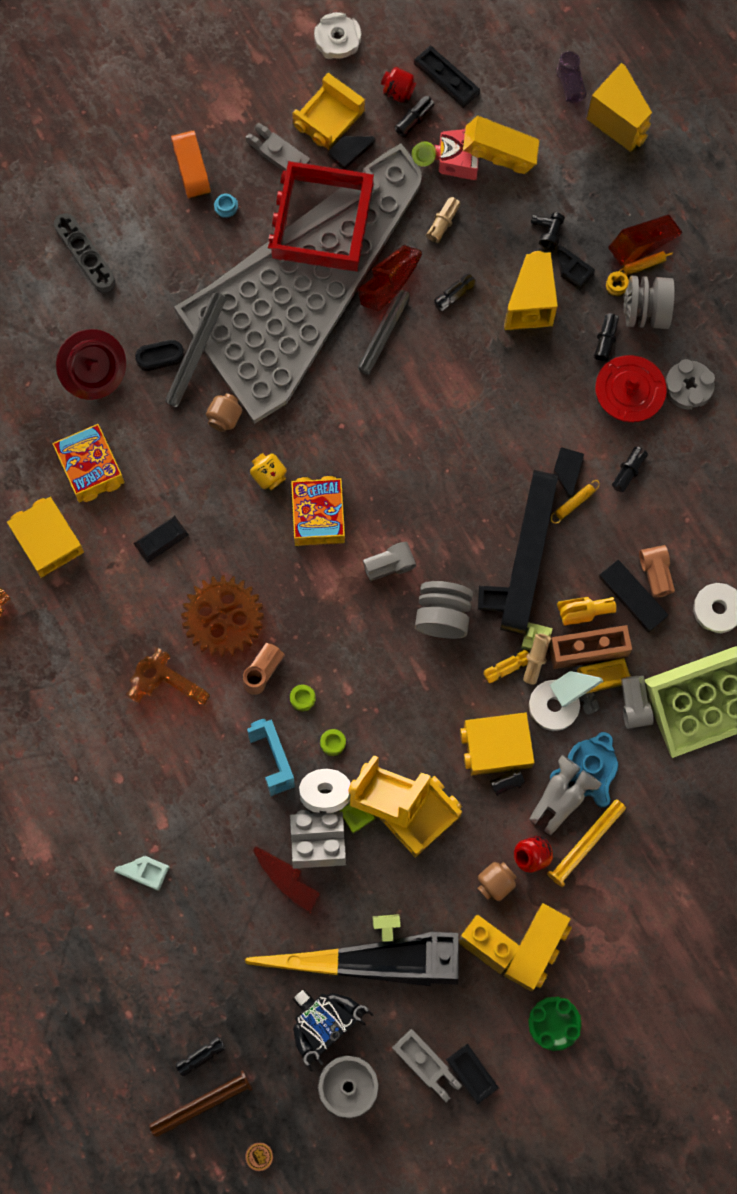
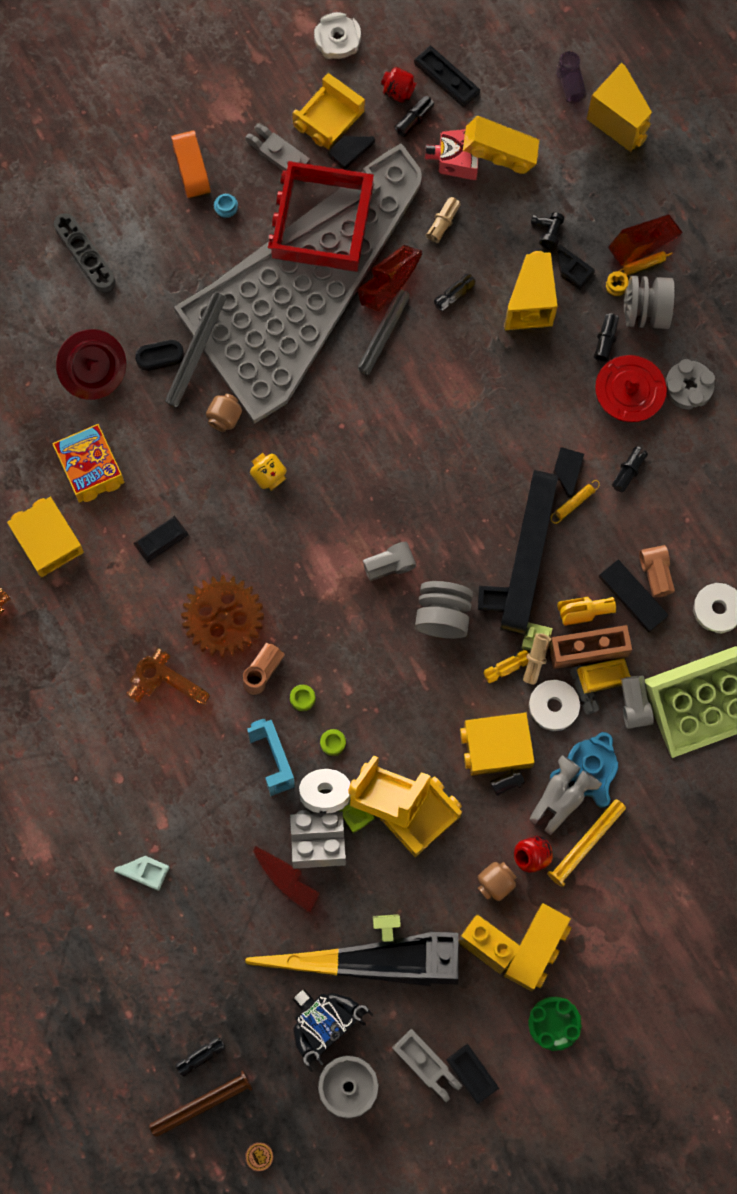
brick [291,476,345,546] -> none
lime tile [412,141,437,167] -> none
light aqua tile [550,671,603,707] -> none

